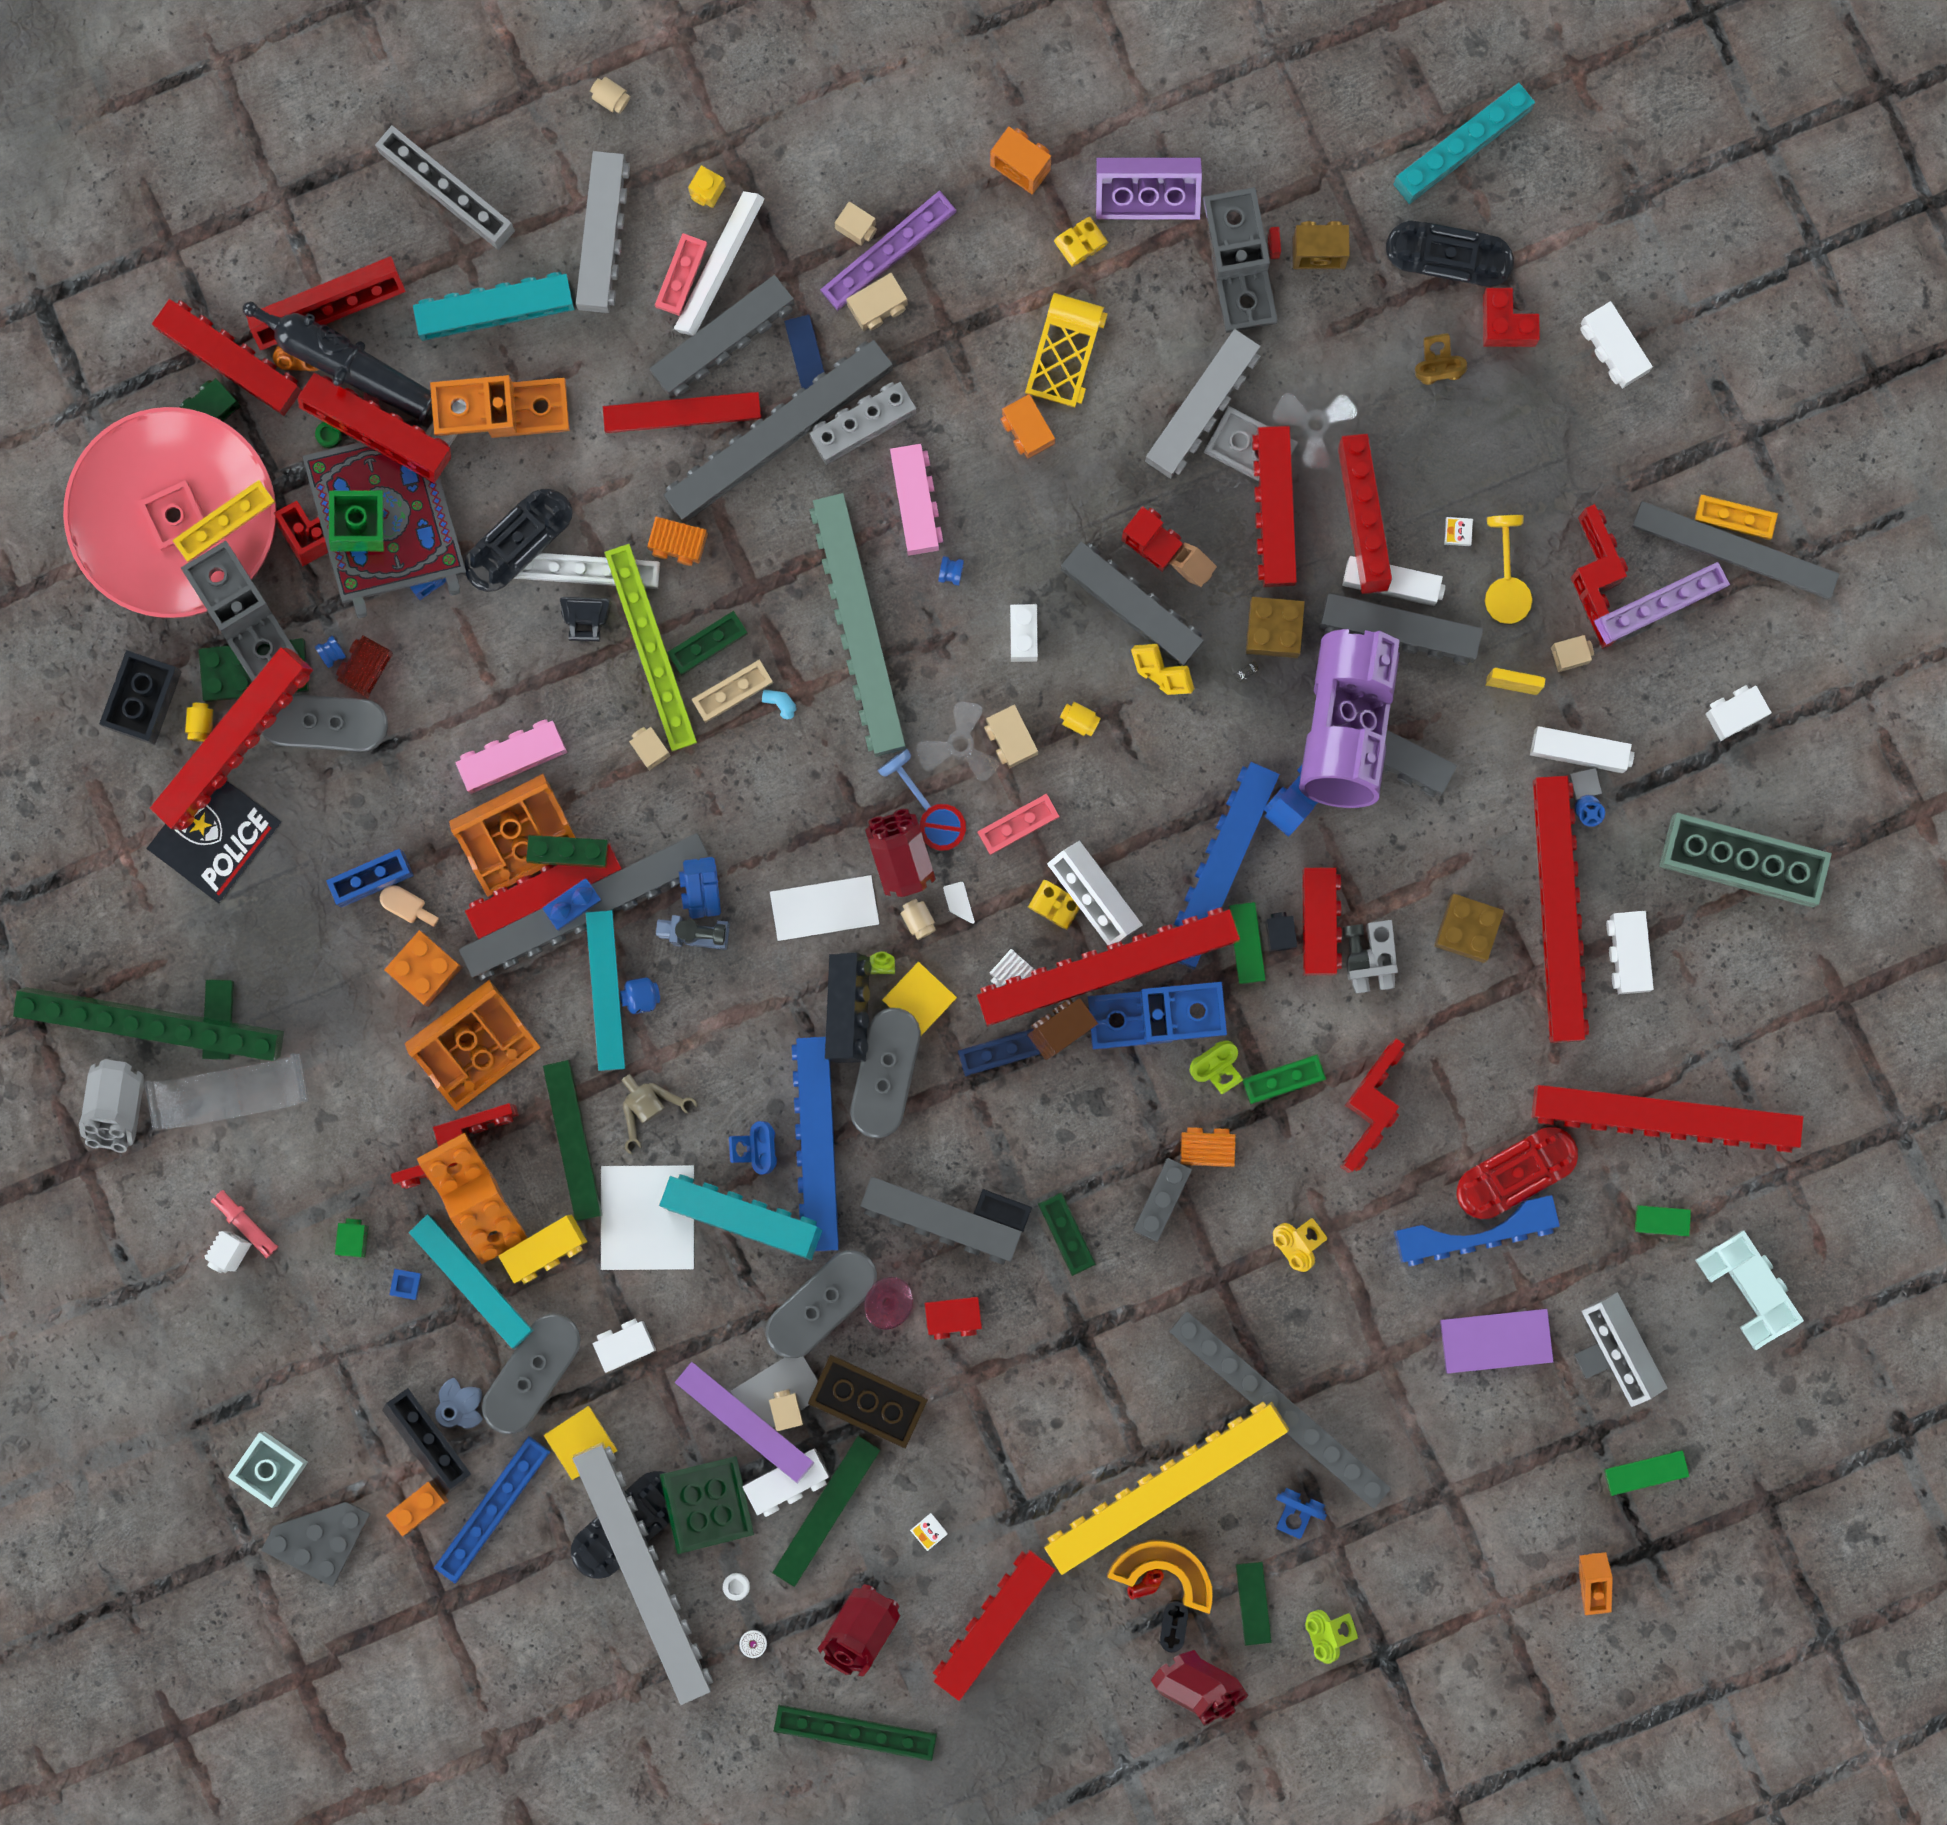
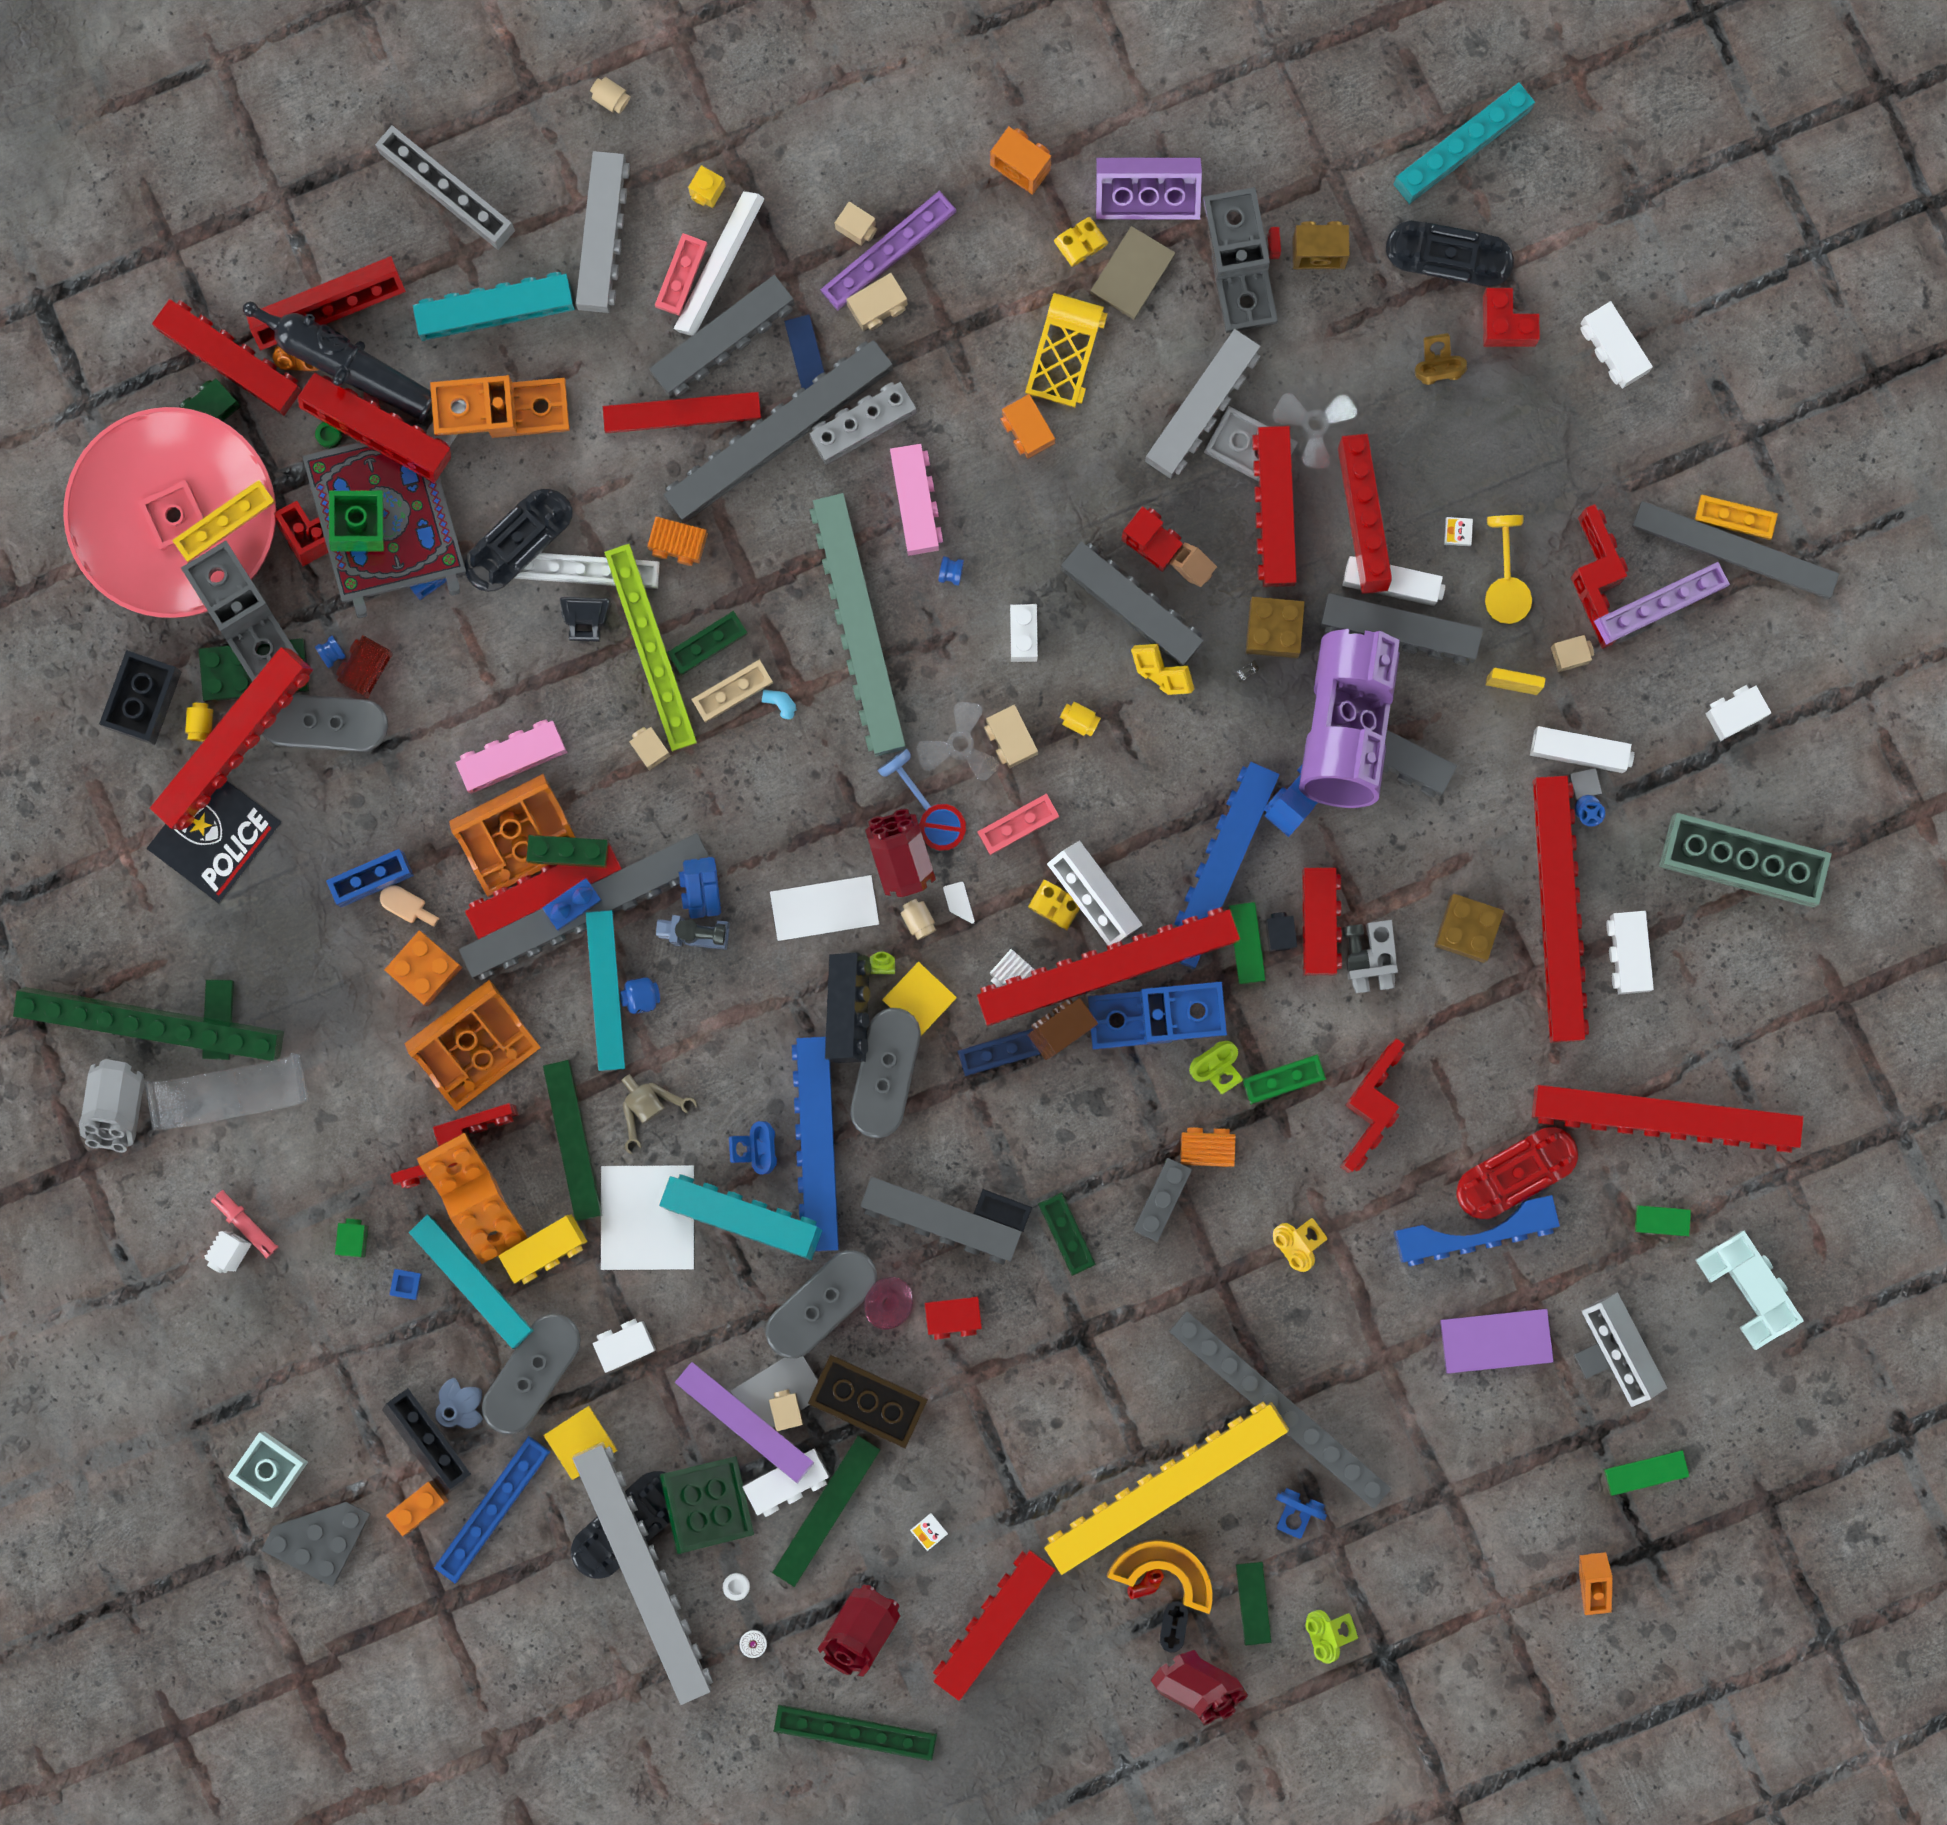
none -> dark tan tile [1090,226,1175,320]

